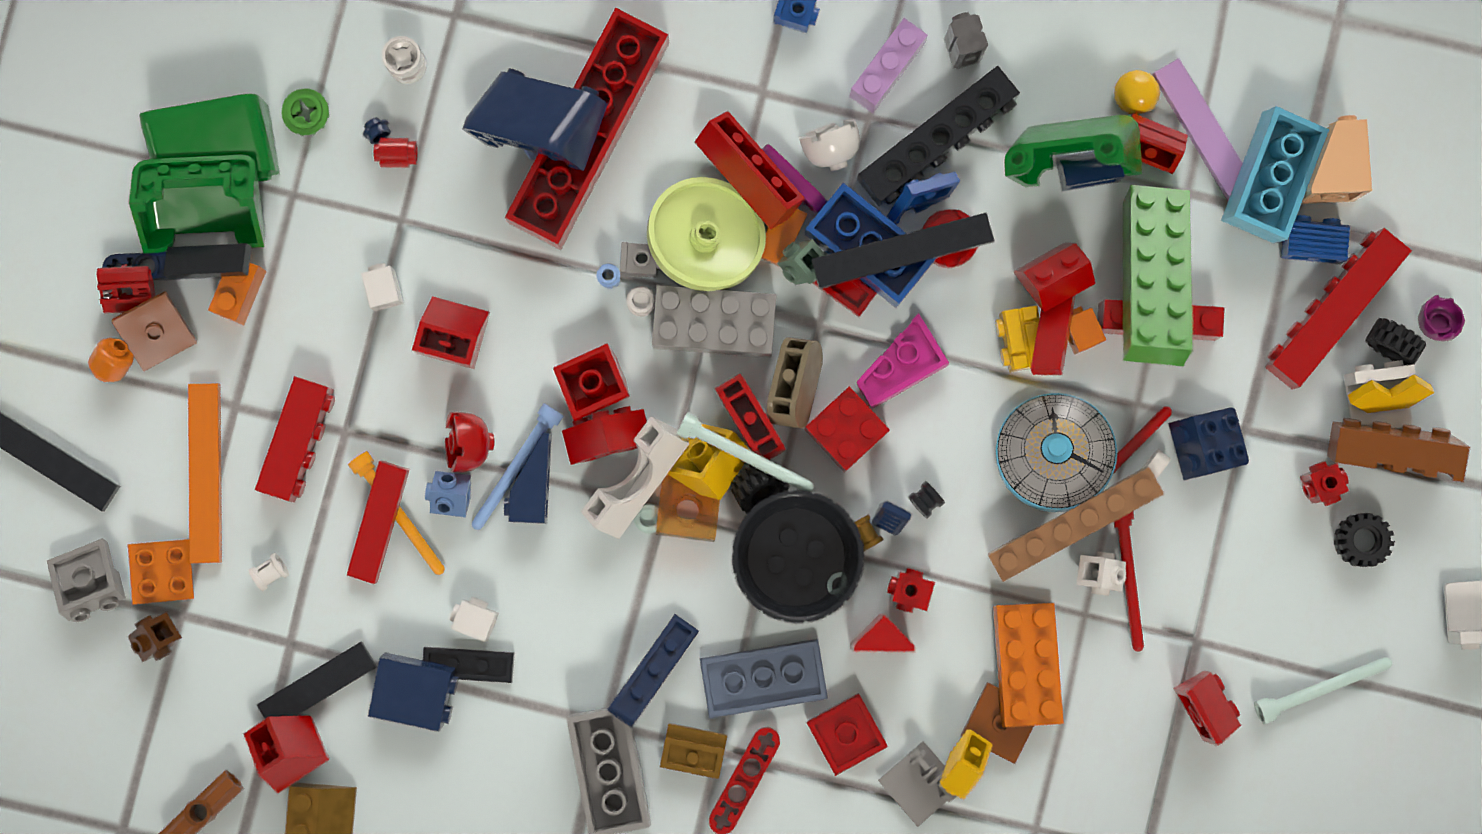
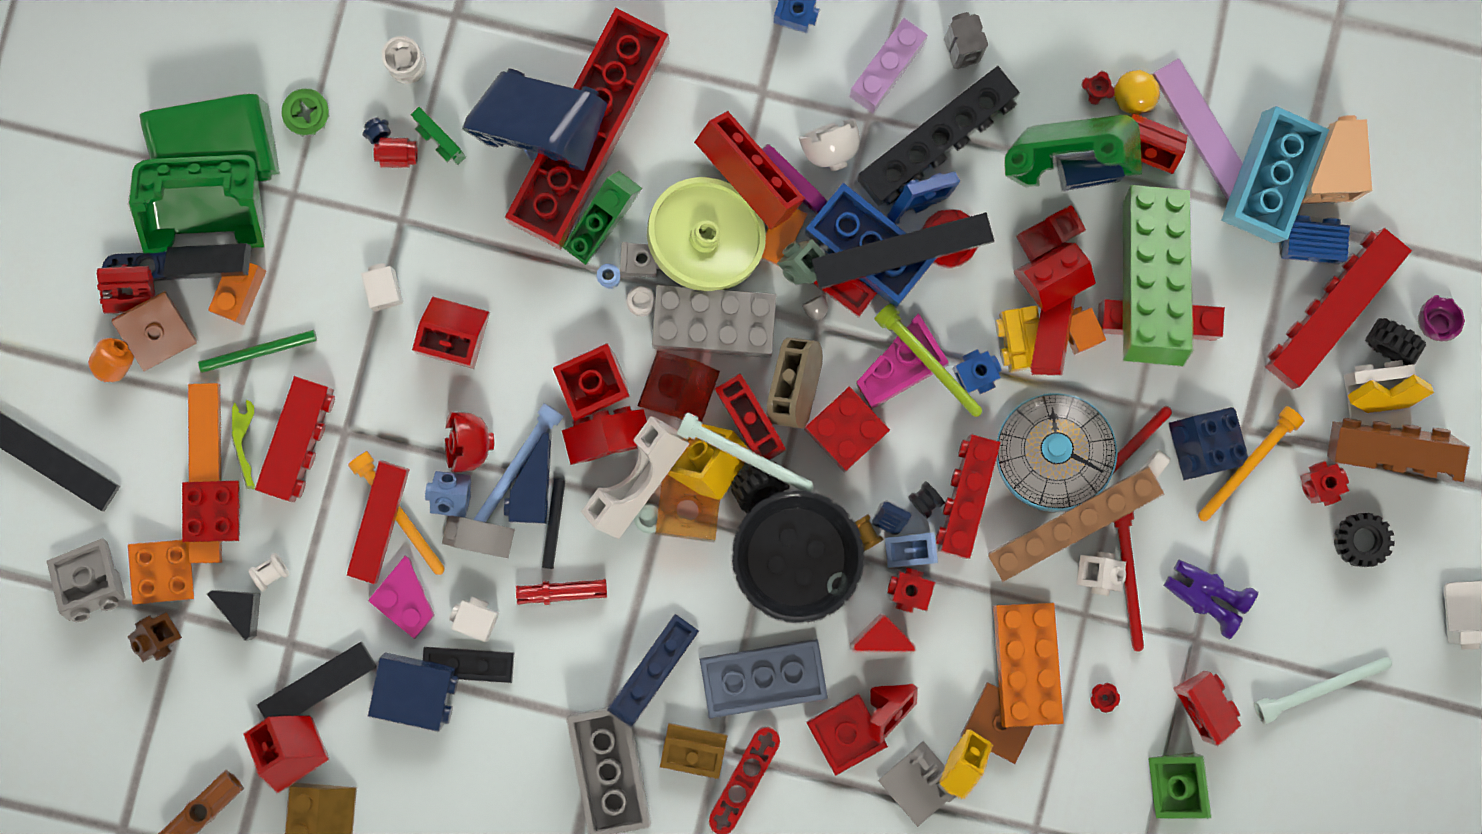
none -> red hinge [182,480,240,542]
none -> green bar [198,330,317,373]
none -> black slope [207,590,261,641]
none -> lime arm [232,399,255,490]
none -> dark pink wing [368,556,435,639]
none -> green plate [410,107,466,165]
none -> light grey brick [442,515,515,558]
none -> red pin [516,579,607,605]
none -> black bar [542,479,566,569]
none -> green slope [562,171,642,265]
none -> clear red slope [637,350,720,423]
none -> light grey hinge [802,295,828,319]
none -> red slope [870,684,918,743]
none -> lime piece [874,303,982,417]
none -> light blue slope [885,533,938,568]
none -> red brick [935,434,1001,559]
none -> blue brick [952,349,1002,394]
none -> red slope [1016,204,1086,262]
none -> red plate [1081,71,1114,105]
none -> red plate [1090,683,1120,713]
none -> bright green slope [1149,752,1212,819]
none -> dark purple piece [1163,559,1259,640]
none -> light orange piece [1198,406,1305,522]

